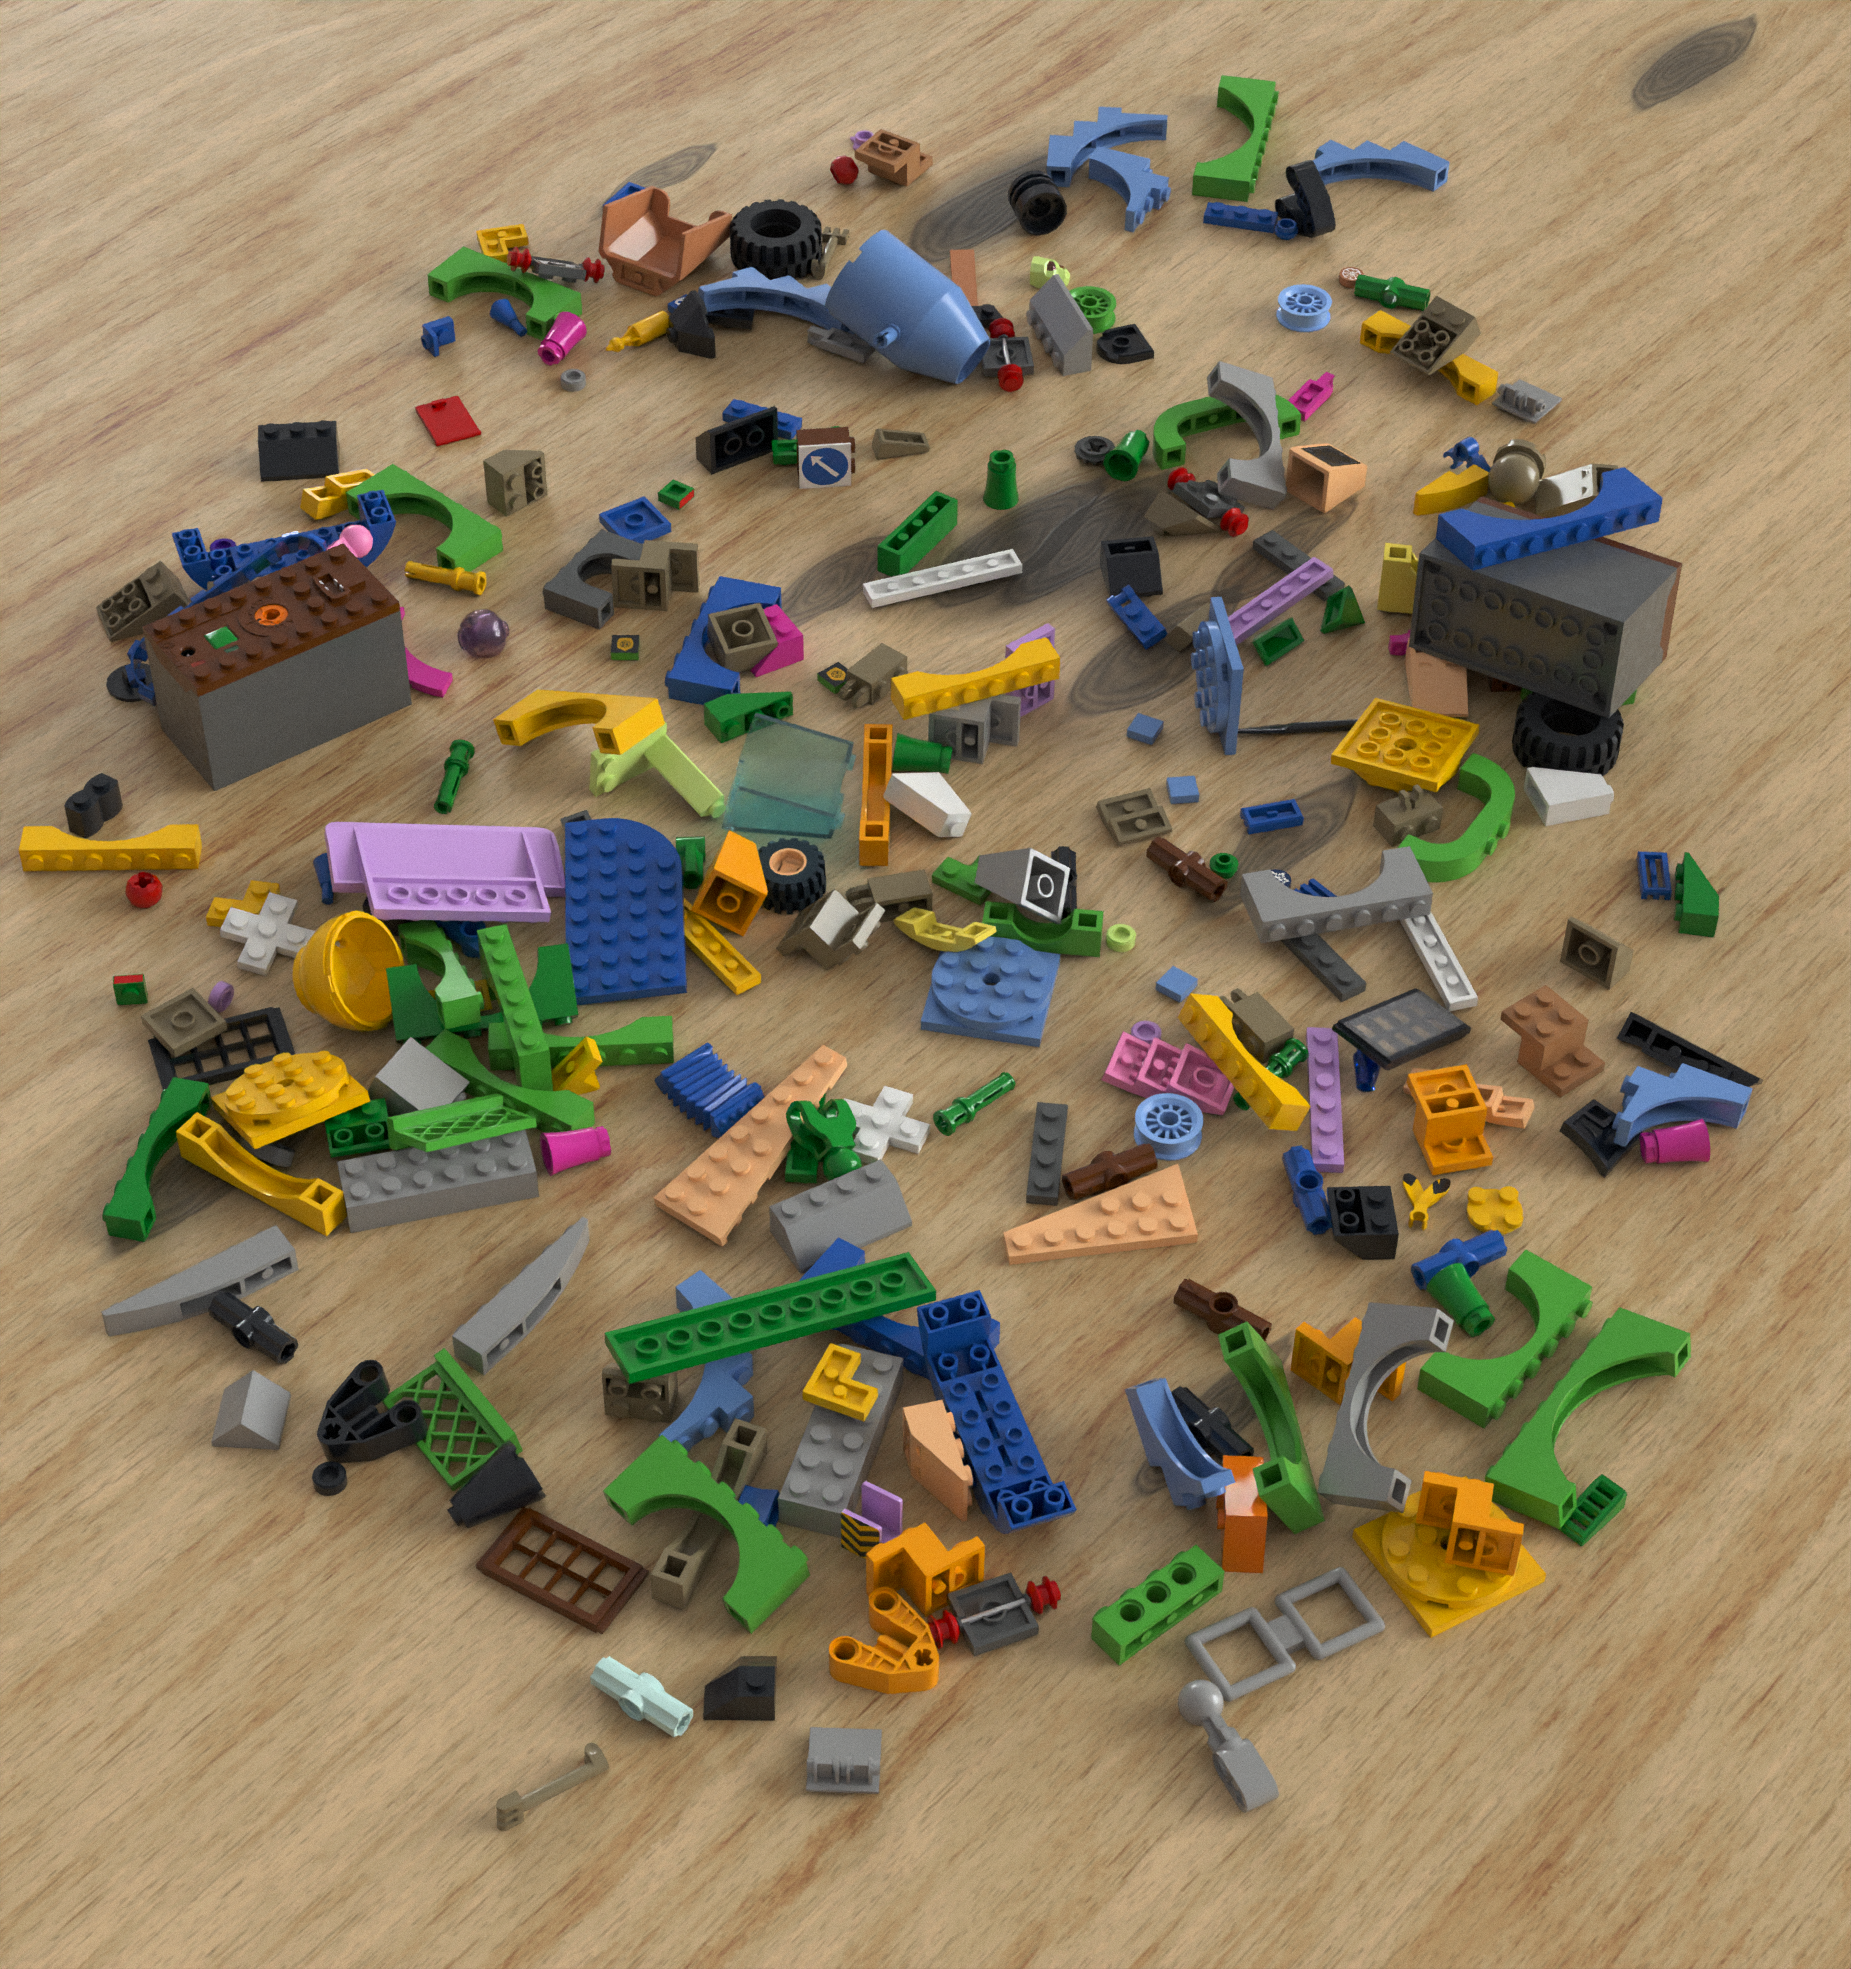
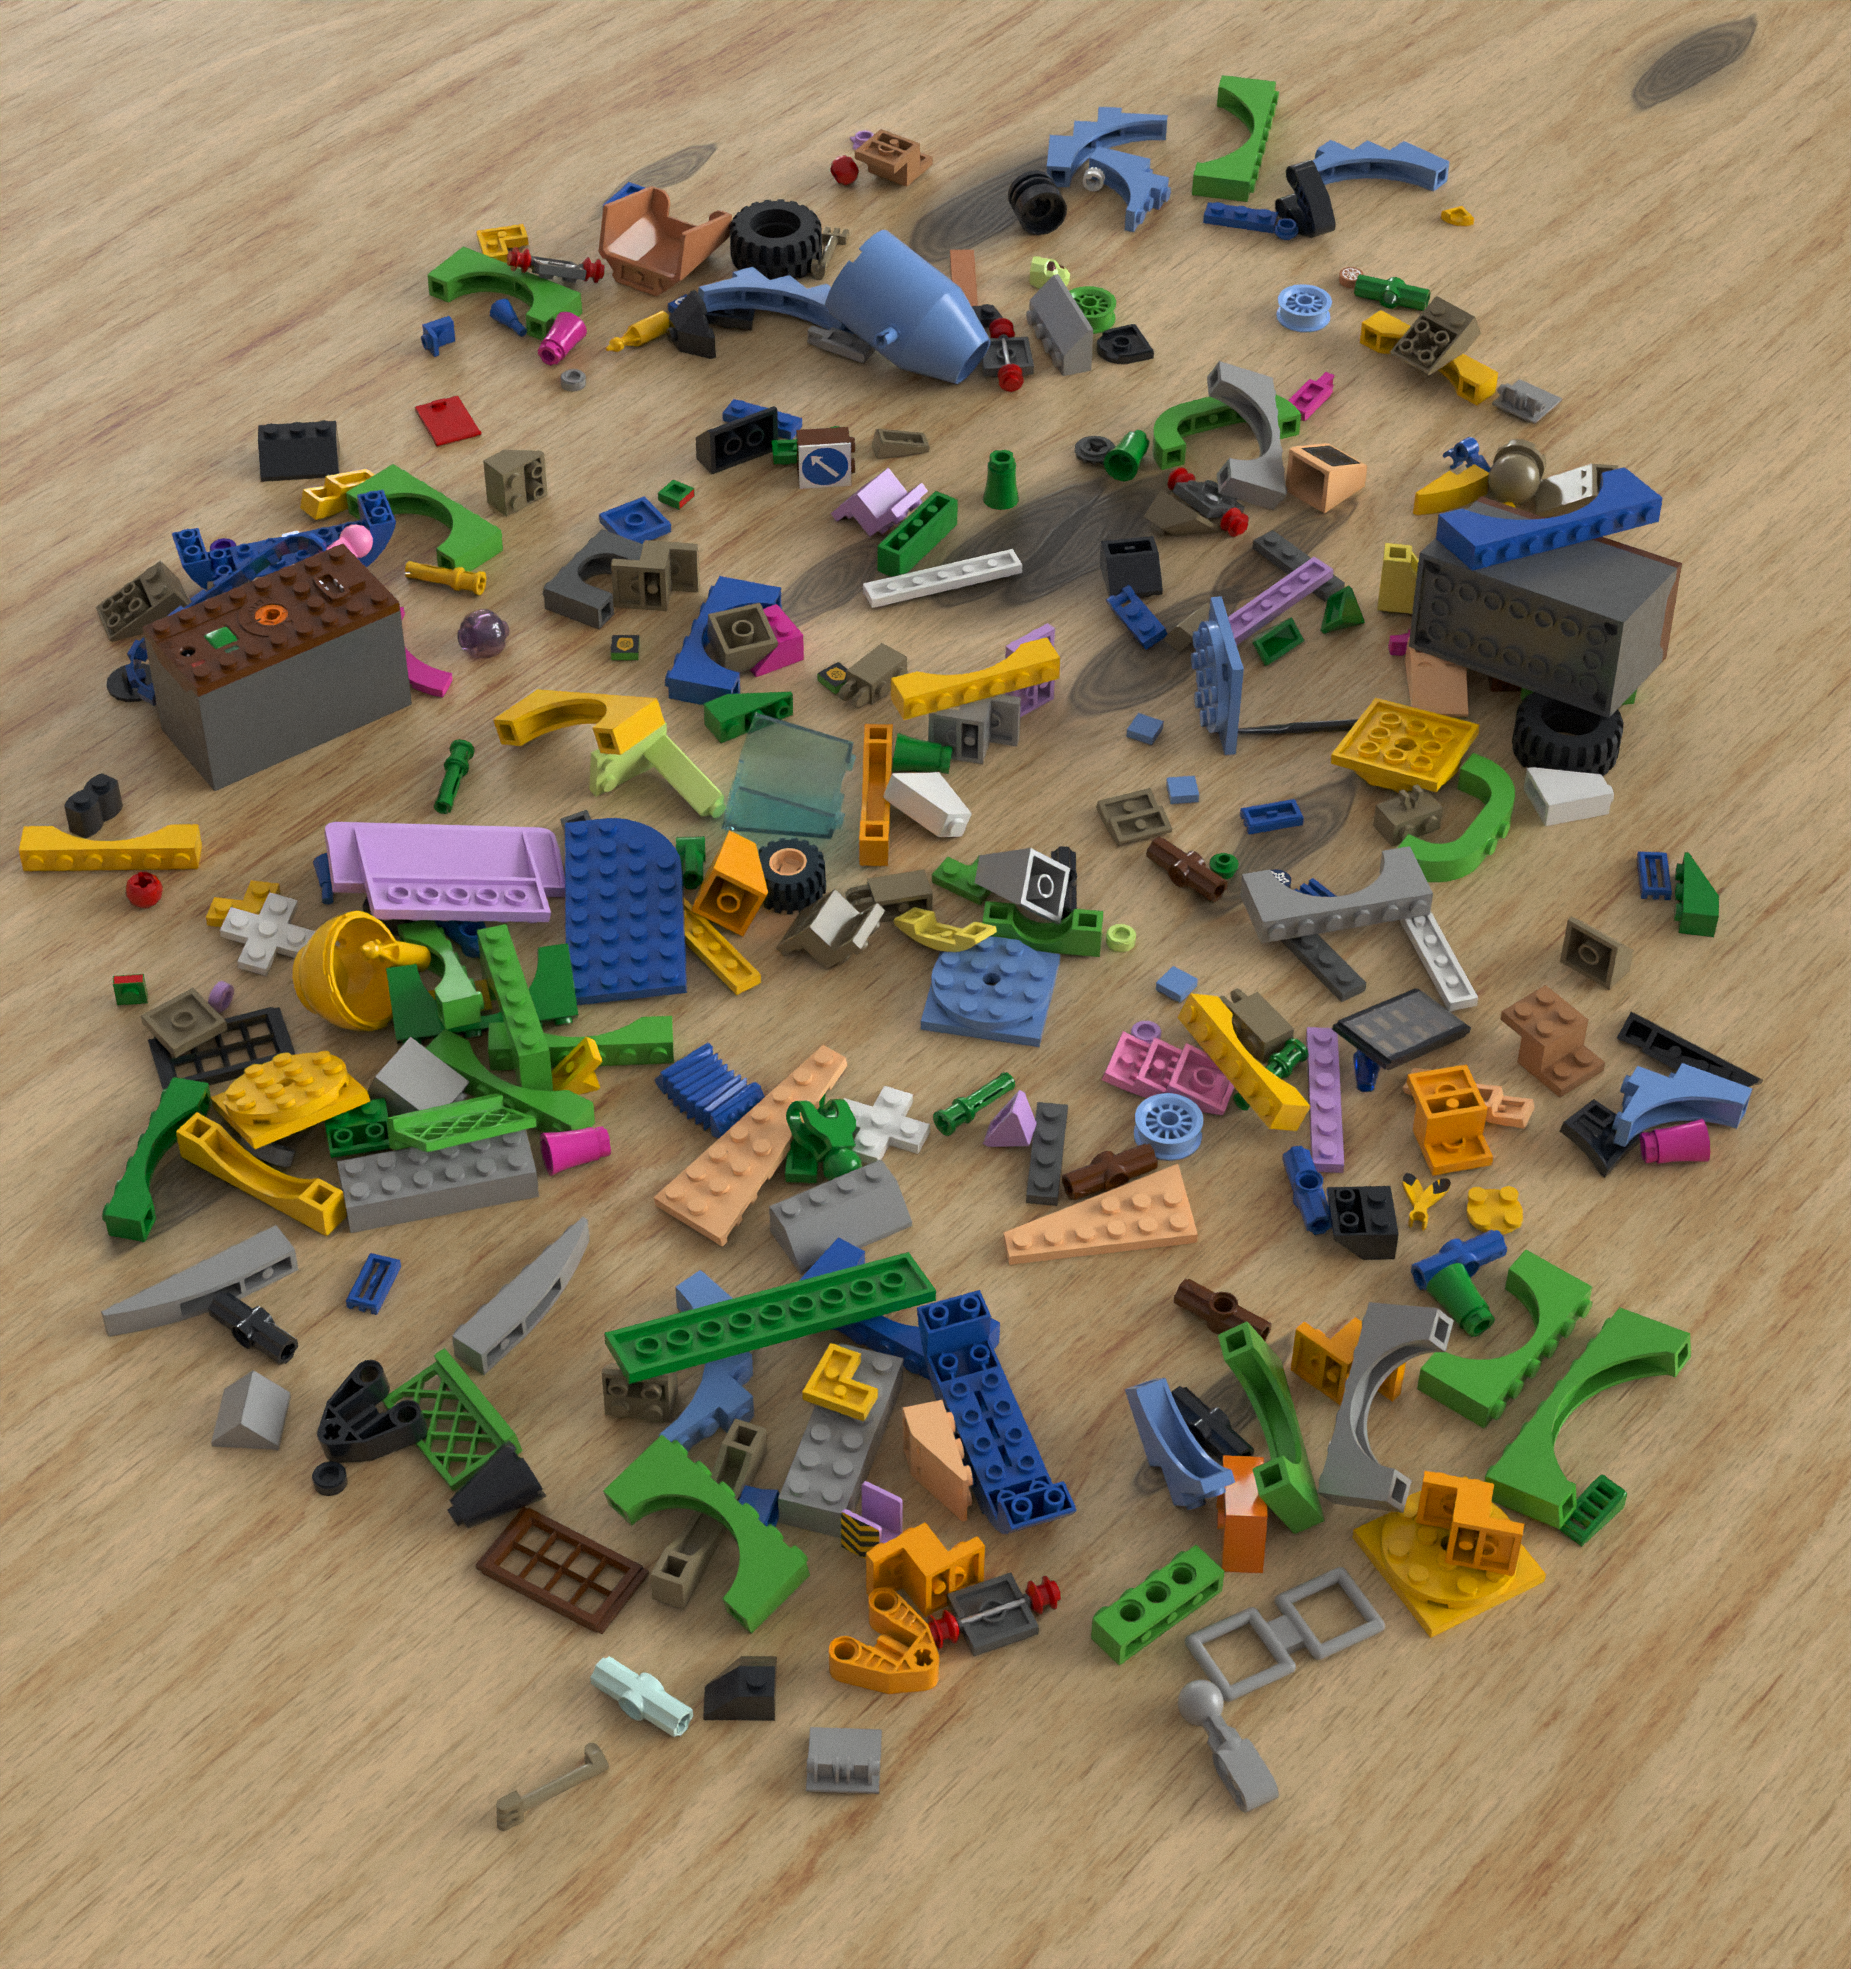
none -> blue tile [346,1253,401,1315]
none -> yellow wheel [360,939,431,972]
none -> lavender bracket [831,468,928,537]
none -> lavender slope [983,1090,1037,1147]
none -> white bush [1083,167,1105,192]
none -> yellow tile [1441,206,1474,226]

